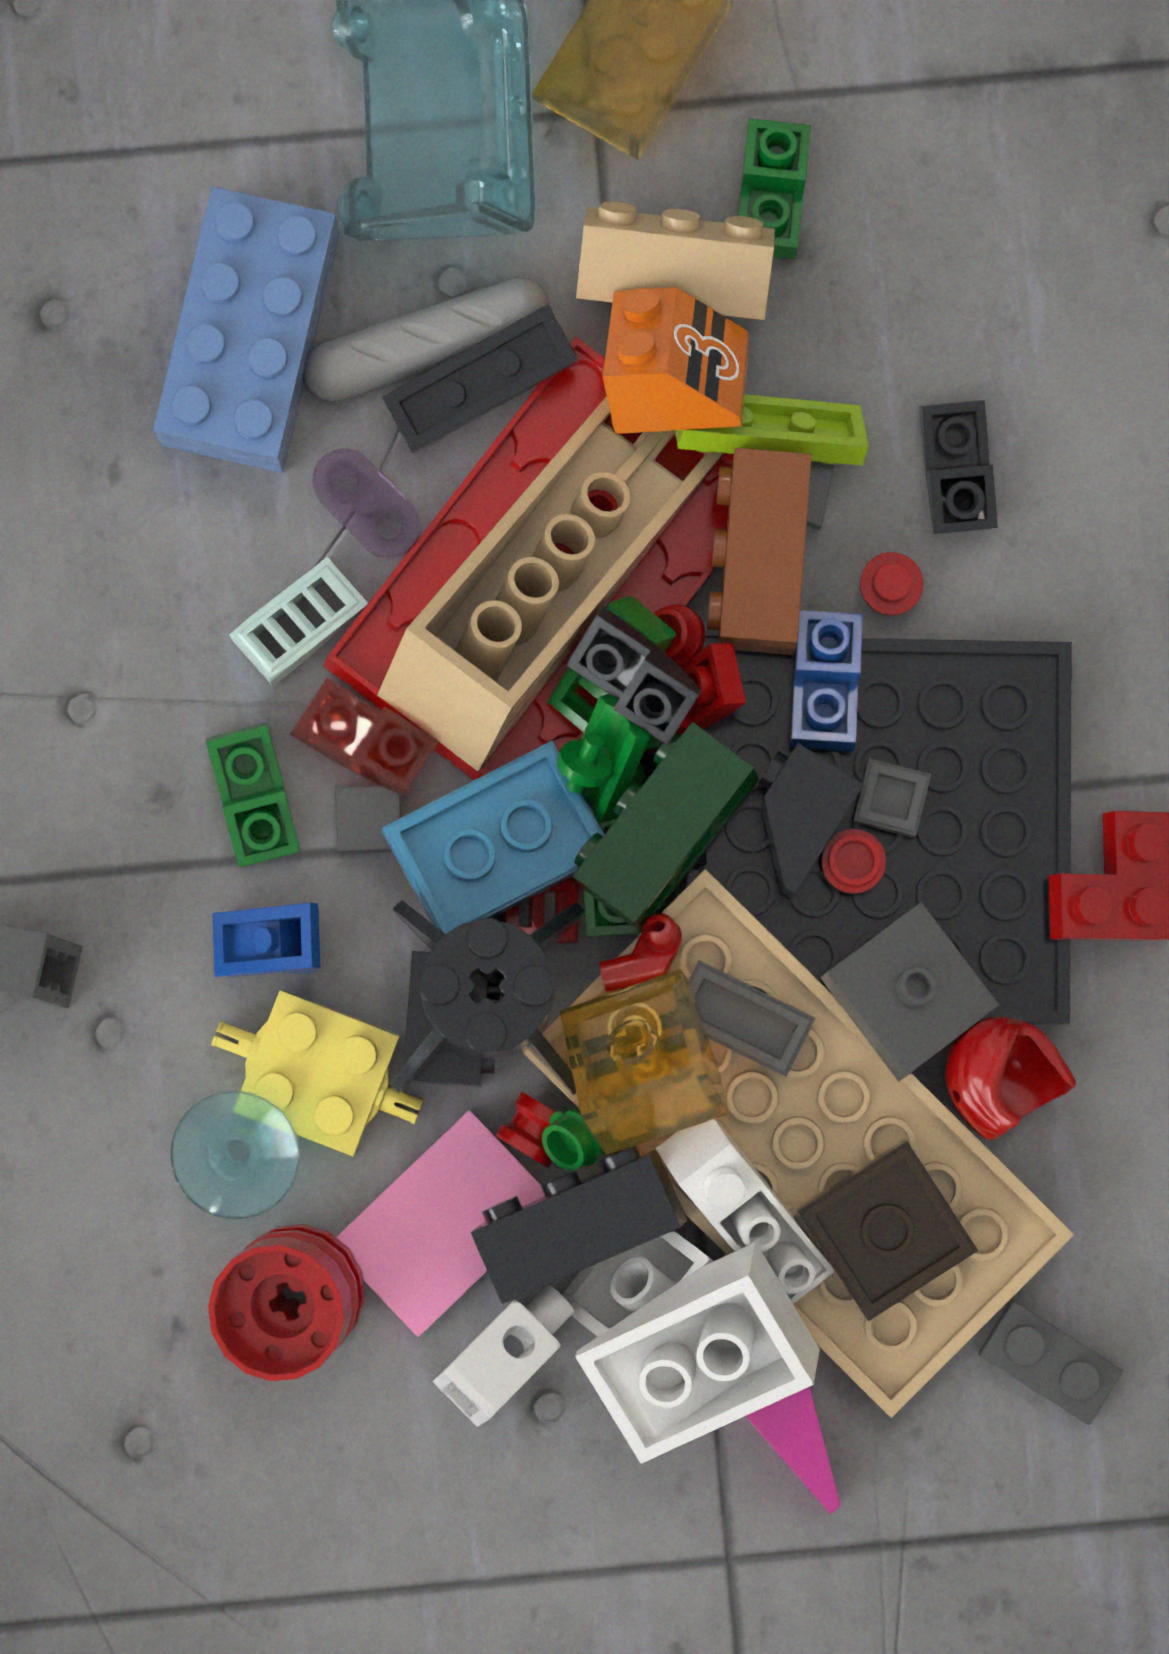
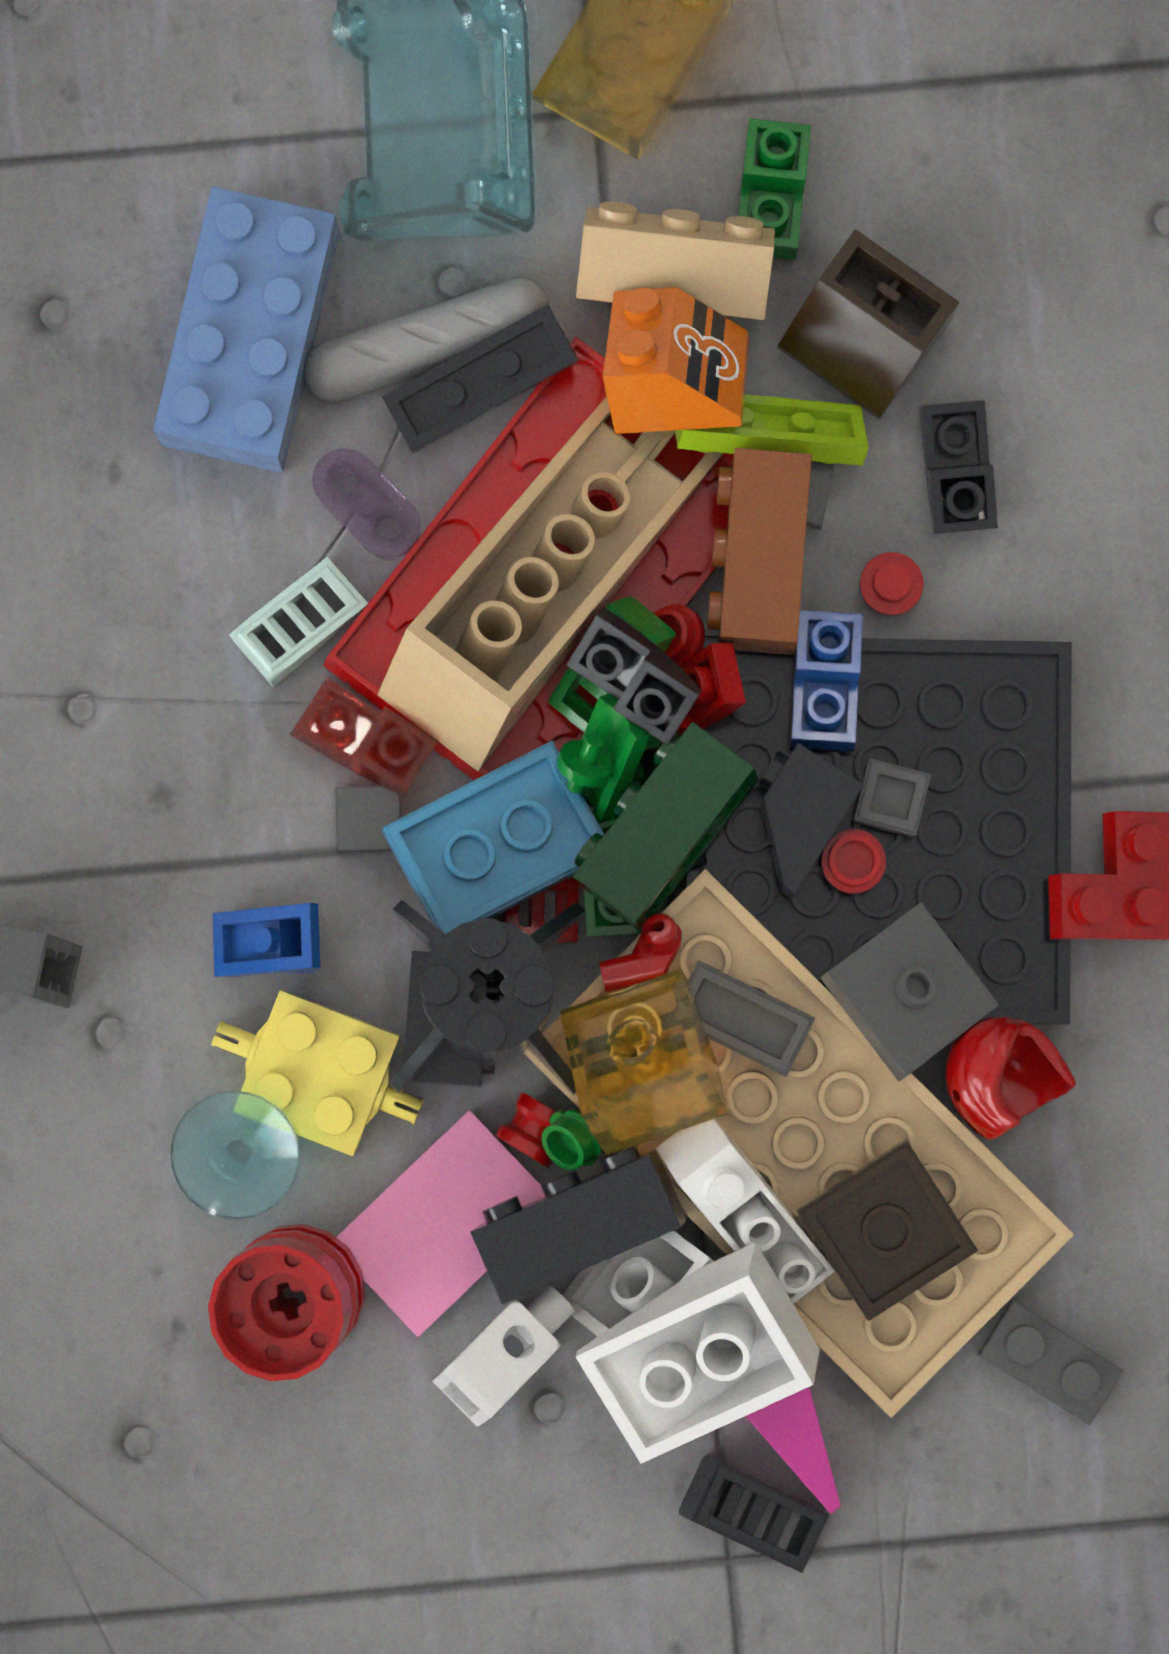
green slope [206,722,301,868] -> none
none -> black slope [679,1455,829,1573]
none -> dark brown slope [777,229,959,420]

